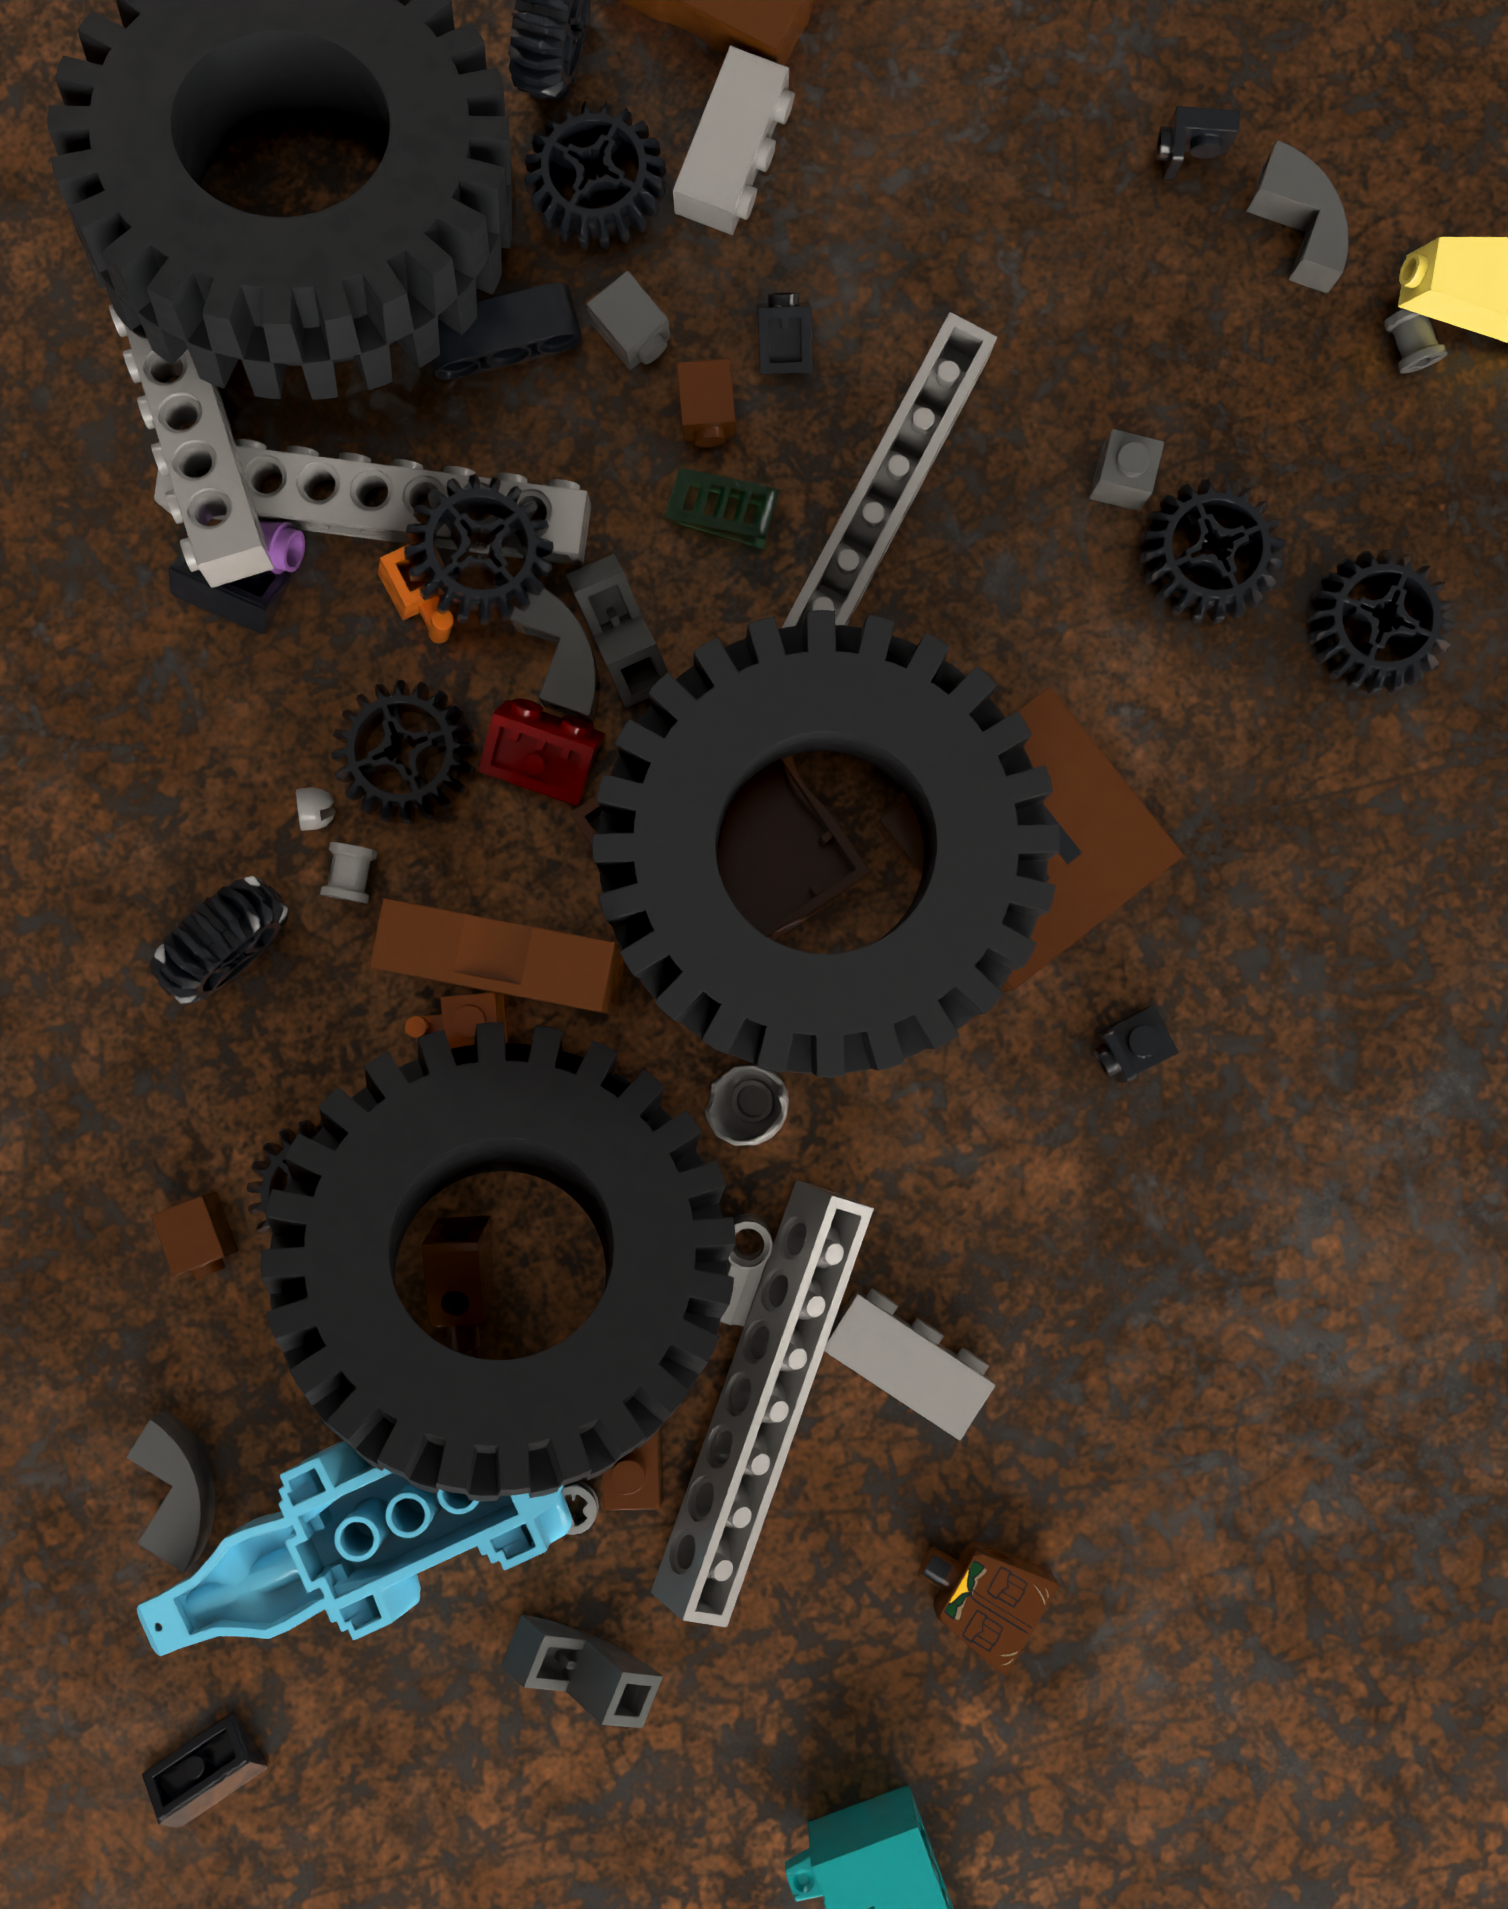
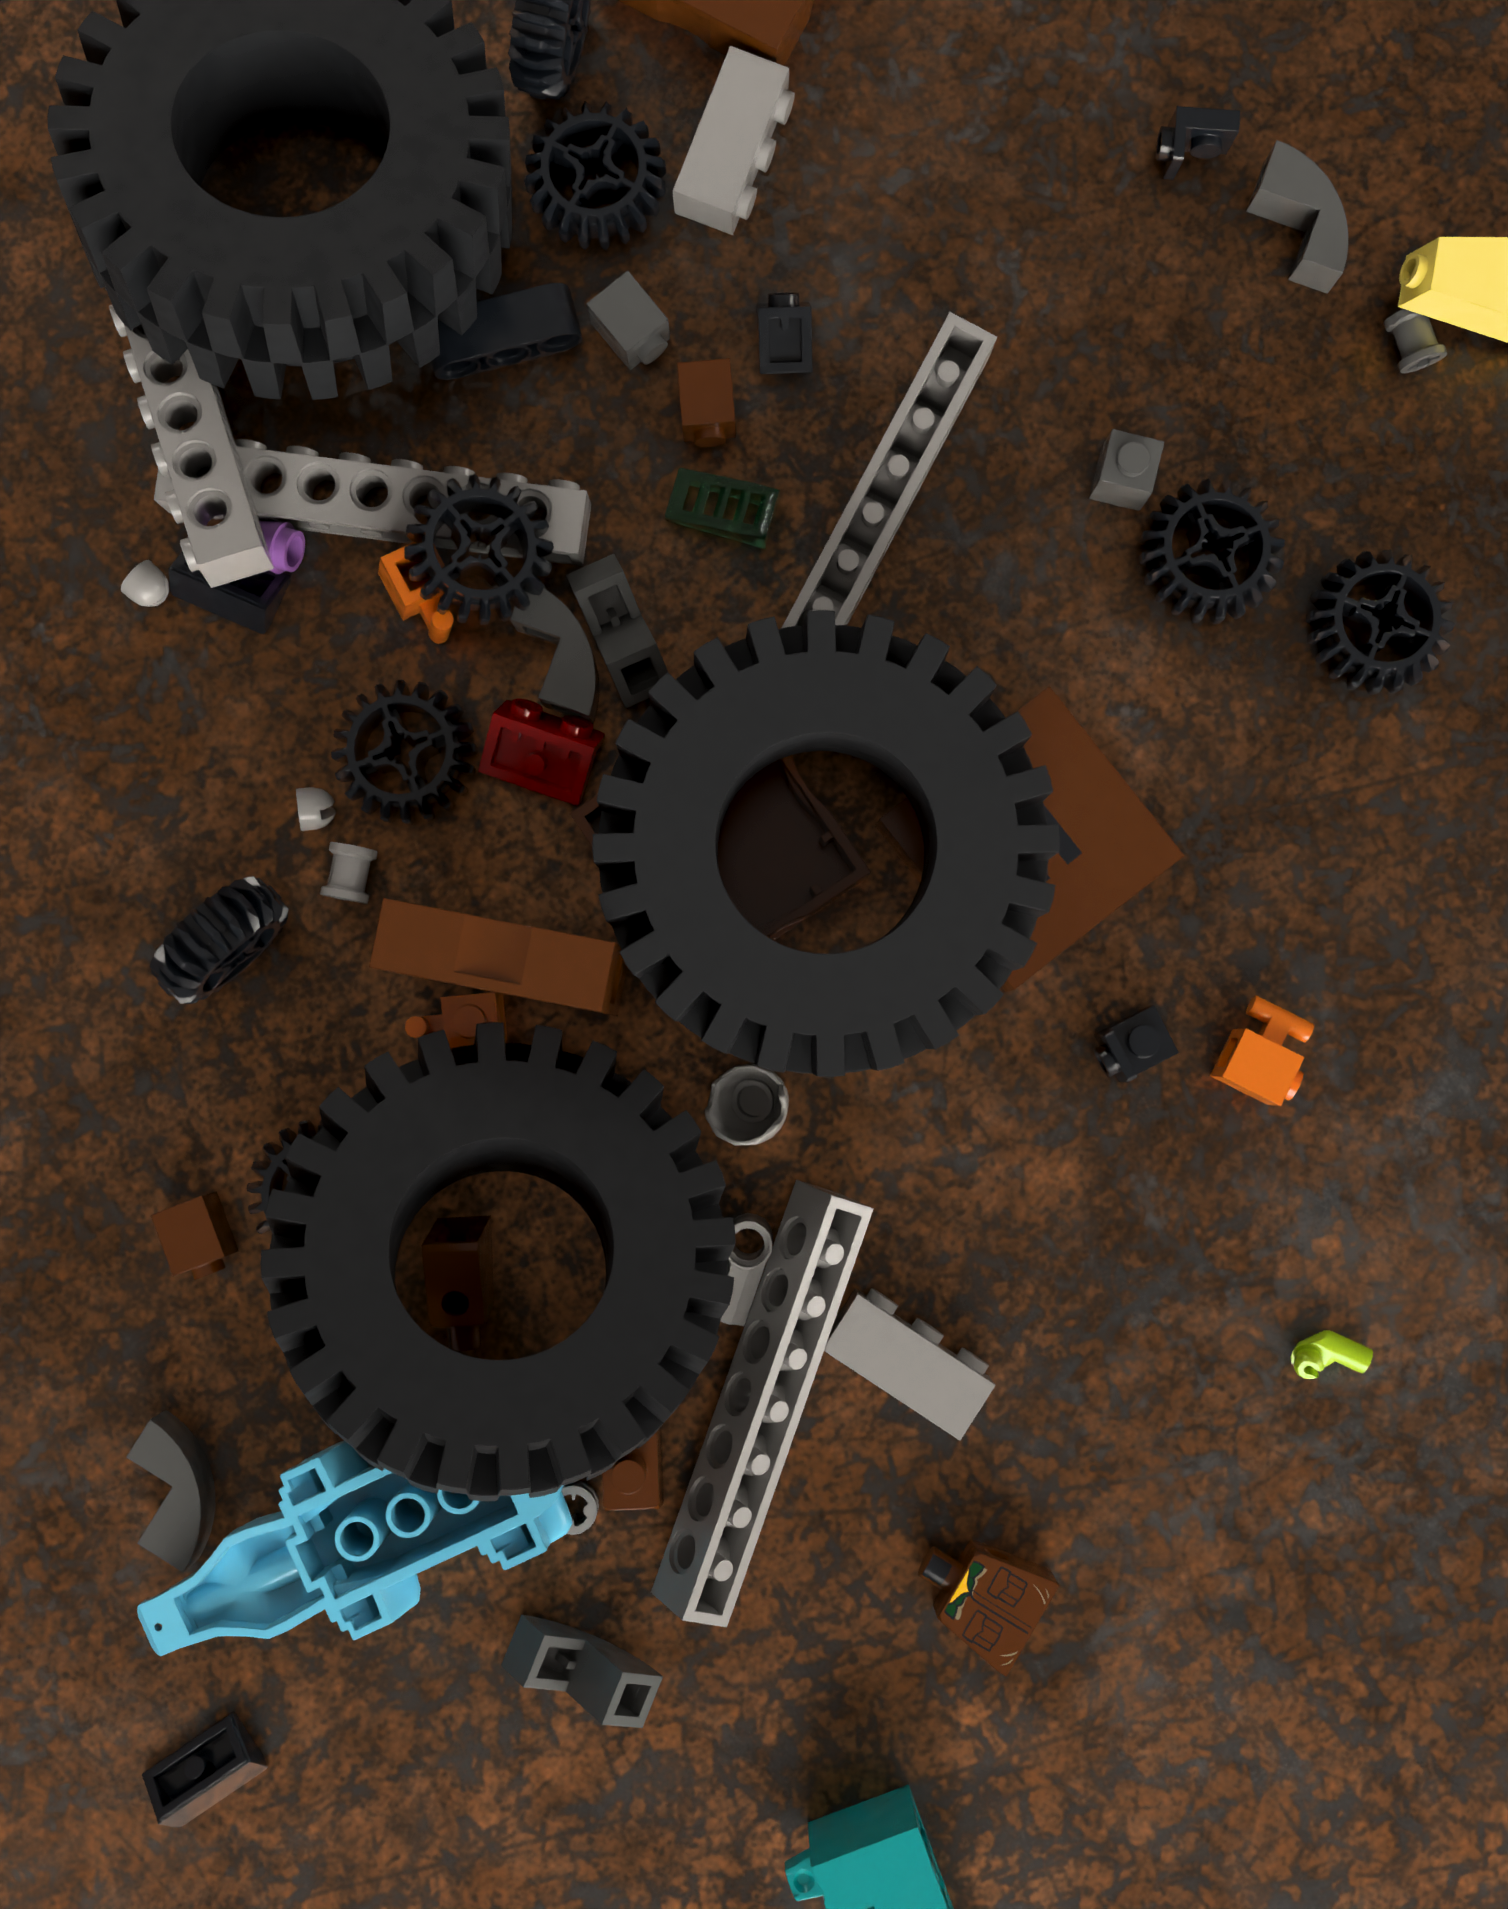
none -> light grey hinge [120,560,169,607]
none -> orange brick [1210,995,1314,1106]
none -> lime arm [1290,1330,1373,1379]

